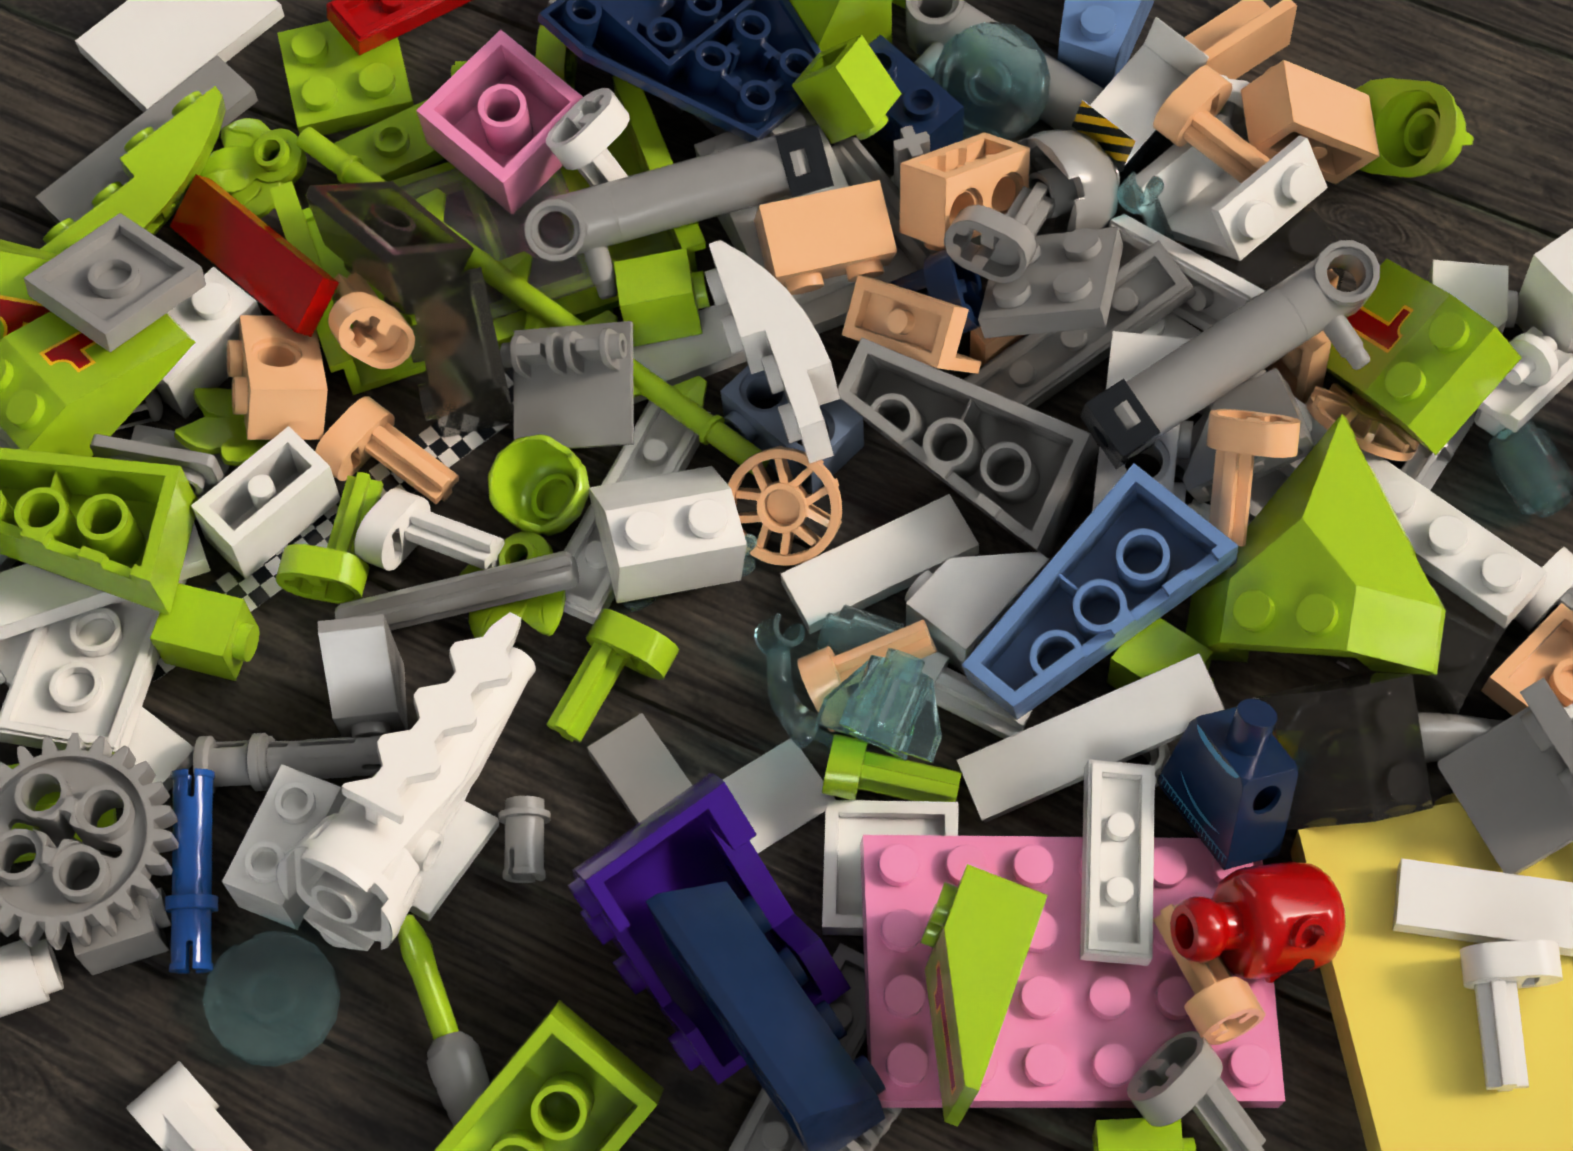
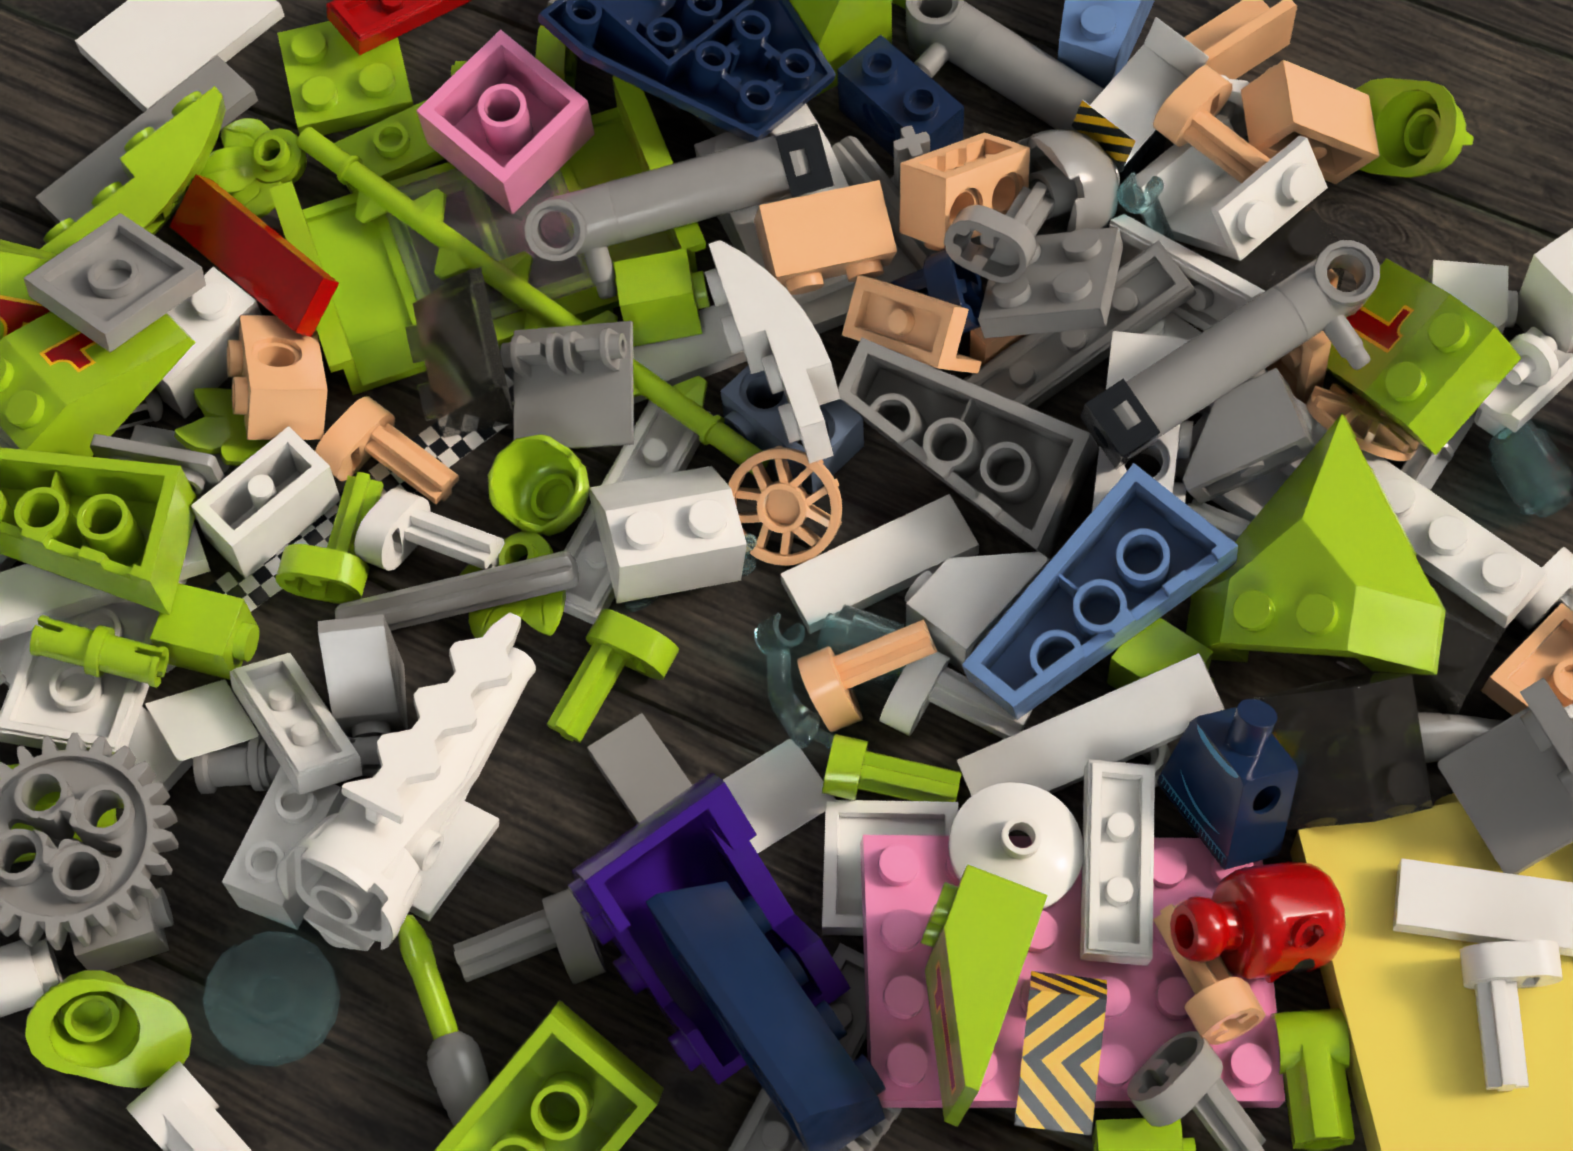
blue pin [165,768,218,974] -> none
clear smoke slope [306,181,474,315] -> none
light nougat piece [328,270,415,369] -> none
light grey pin [498,796,551,883] -> none
white piece [546,88,630,187] -> none
lime brick [792,35,902,144] -> none
clear light blue brick [815,648,942,763] -> none
clear light blue tile [934,22,1051,140] -> none
light nougat piece [1206,409,1301,546] -> none
none -> lime piece [25,970,192,1088]
none -> lime pin [30,615,169,688]
none -> white sticker [145,679,259,761]
none -> white tile [229,653,362,795]
none -> light grey piece [453,888,606,985]
none -> white dish [948,782,1084,909]
none -> sticker [1014,971,1107,1135]
none -> lime piece [1271,1008,1355,1151]

